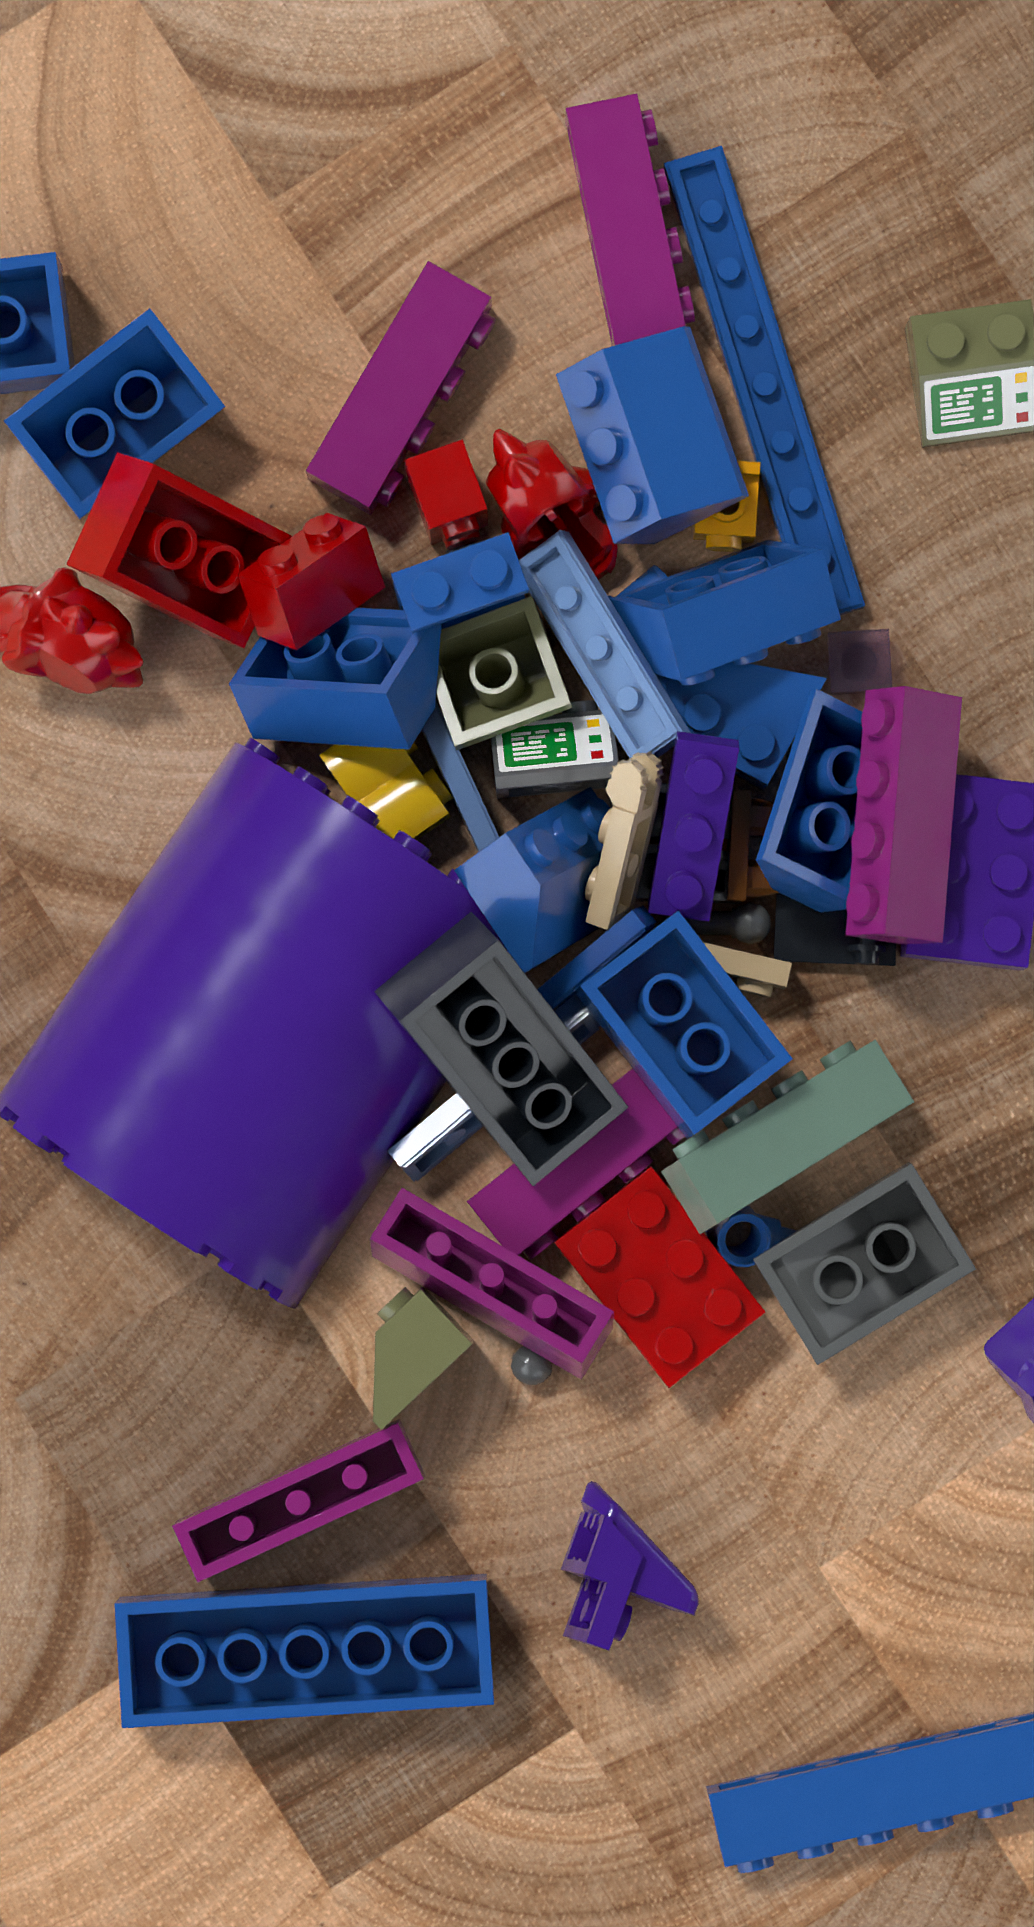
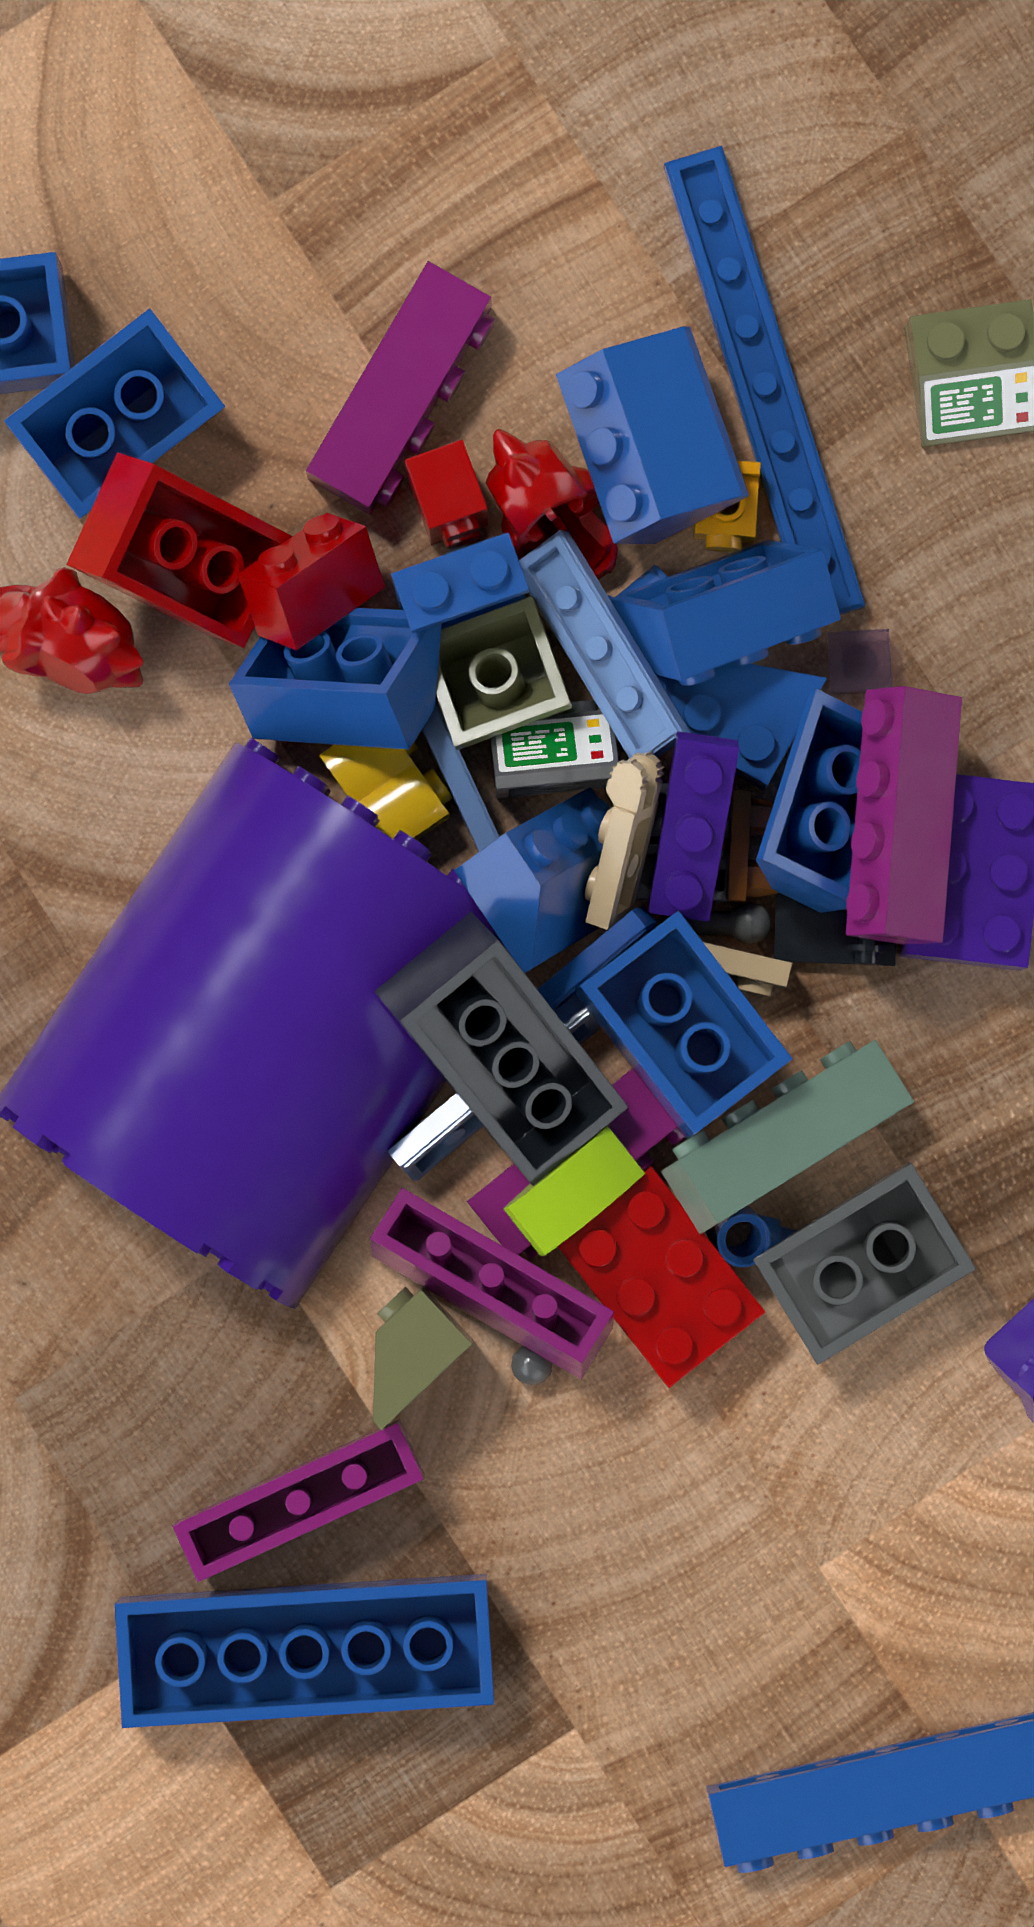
dark purple piece [561,1481,699,1651] -> none
magenta brick [565,93,695,346] -> none
none -> lime slope [503,1126,645,1256]

